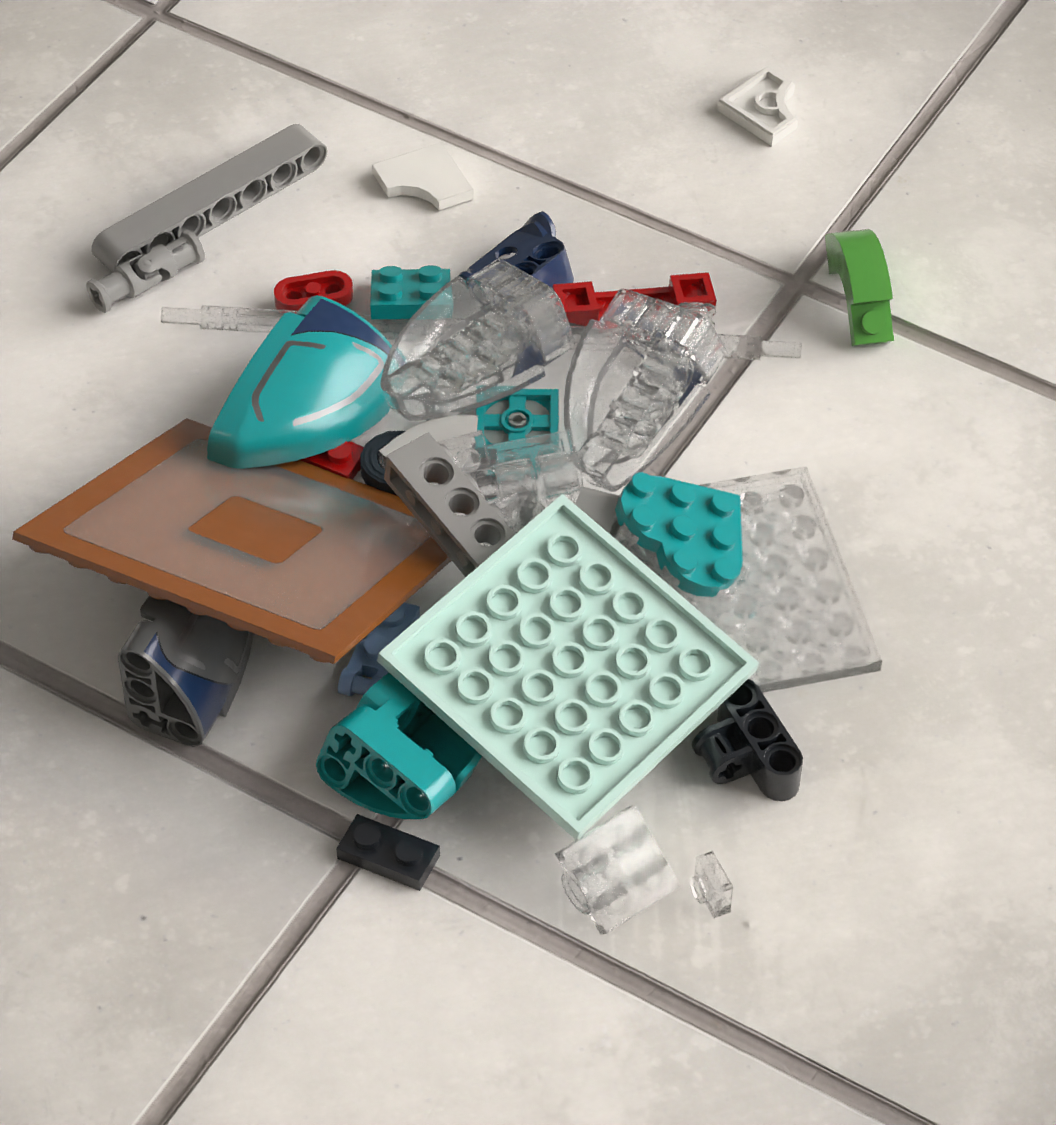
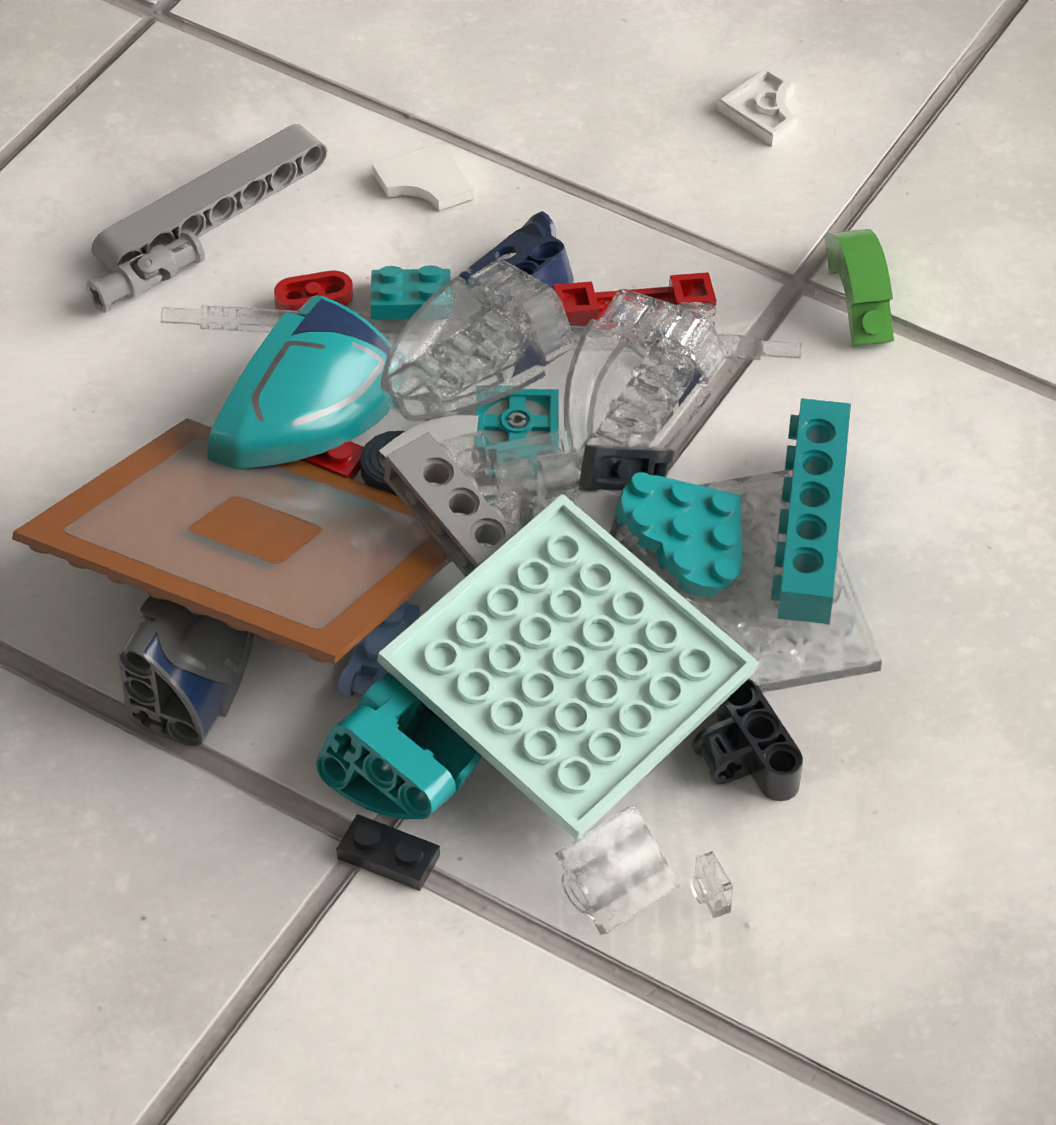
none -> black plate [579,444,675,491]
none -> teal brick [771,398,851,625]

